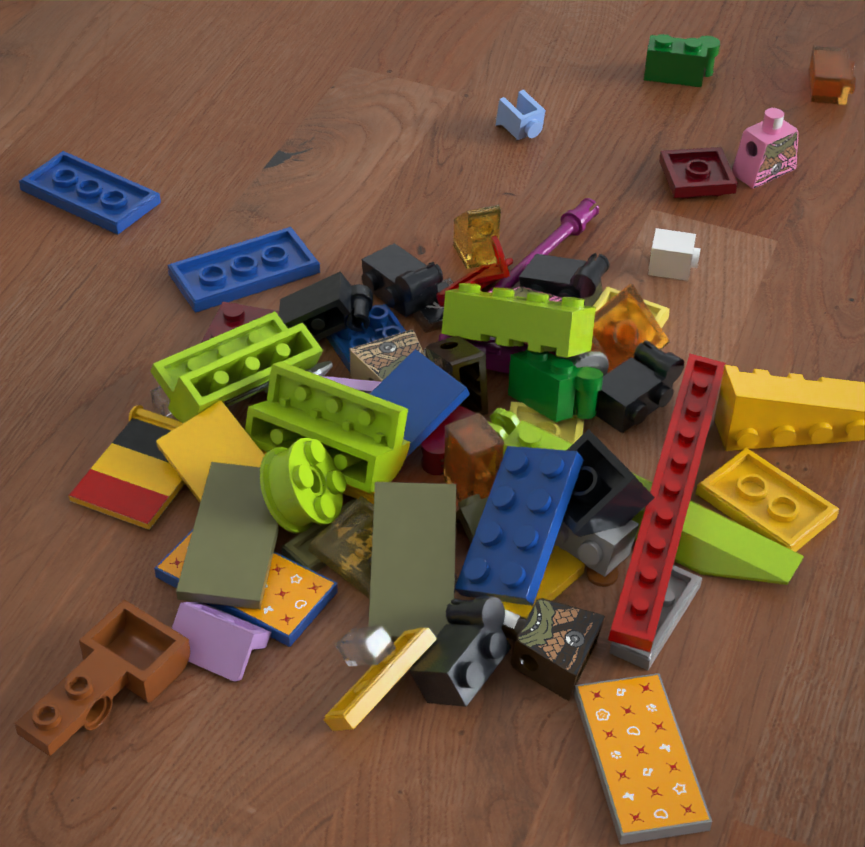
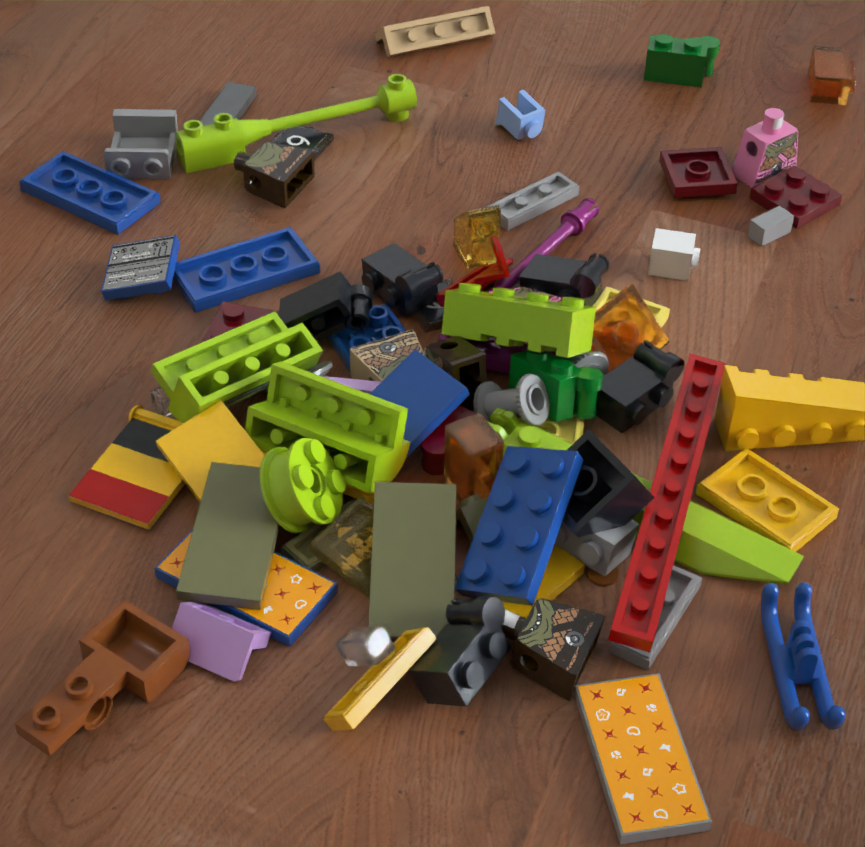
none -> tile [101,235,180,300]
none -> light grey panel [104,109,178,179]
none -> lime bar [175,74,417,174]
none -> dark grey tile [200,81,257,125]
none -> dark brown torso [234,142,315,208]
none -> piece [270,126,334,161]
none -> tan fence [374,6,496,57]
none -> light grey hose [473,373,550,427]
none -> light grey tile [486,172,580,231]
none -> light grey piece [747,206,794,246]
none -> dark red plate [749,165,842,229]
none -> blue piece [761,582,846,731]

